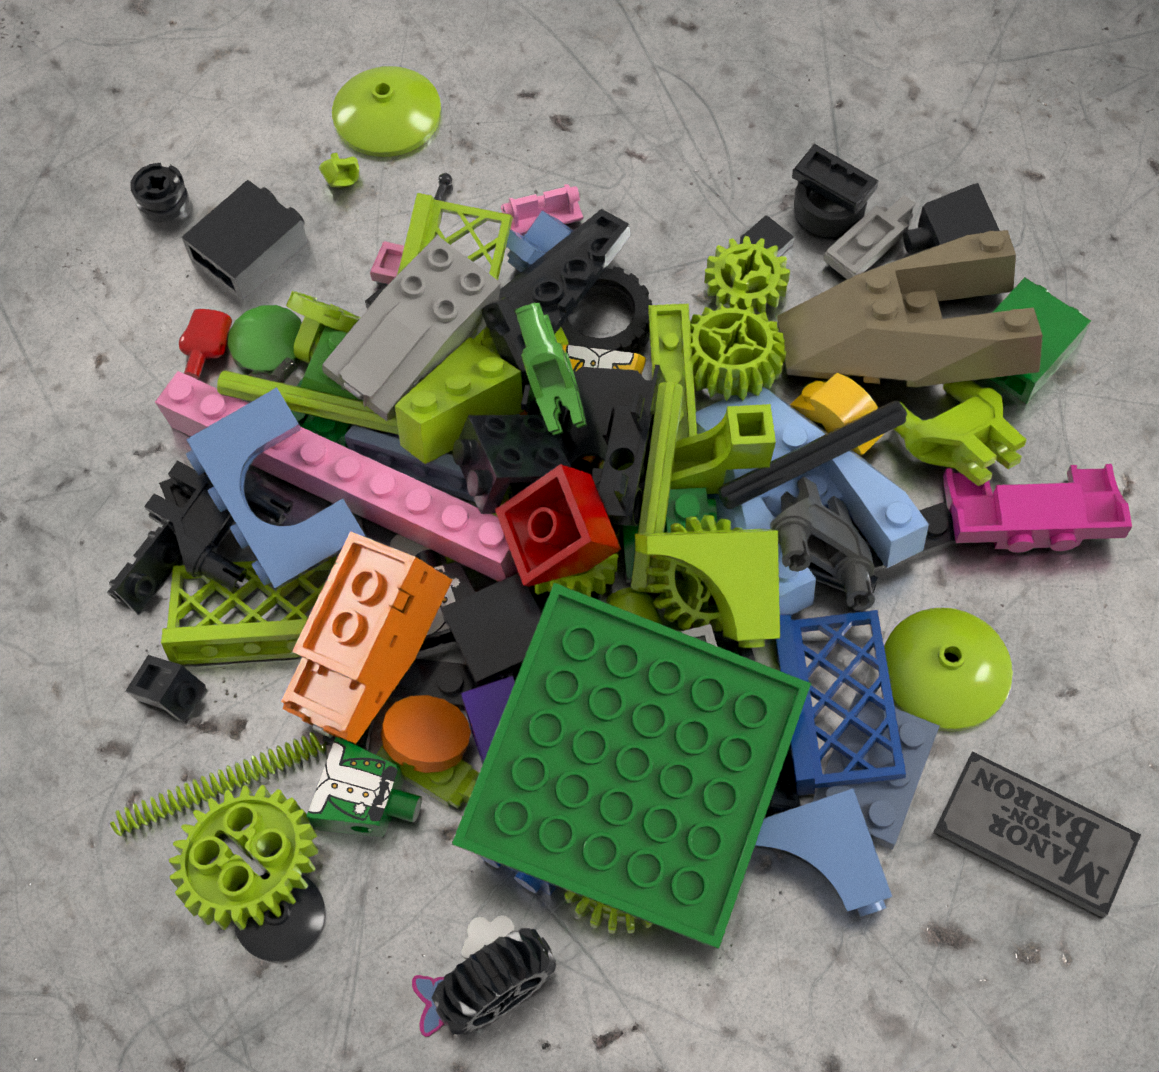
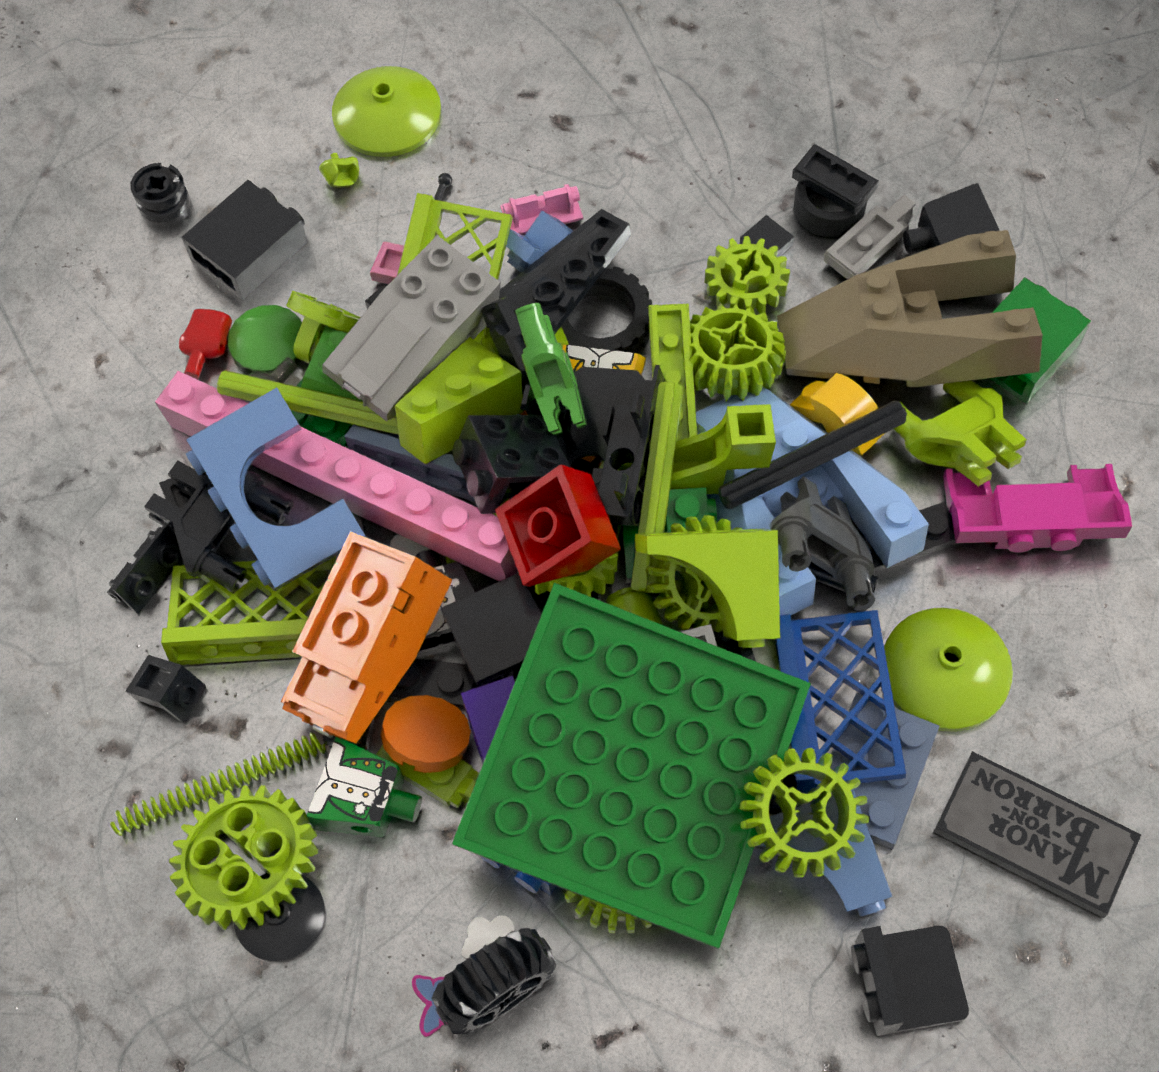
none -> lime gear [740,748,869,878]
none -> black bracket [851,926,969,1036]

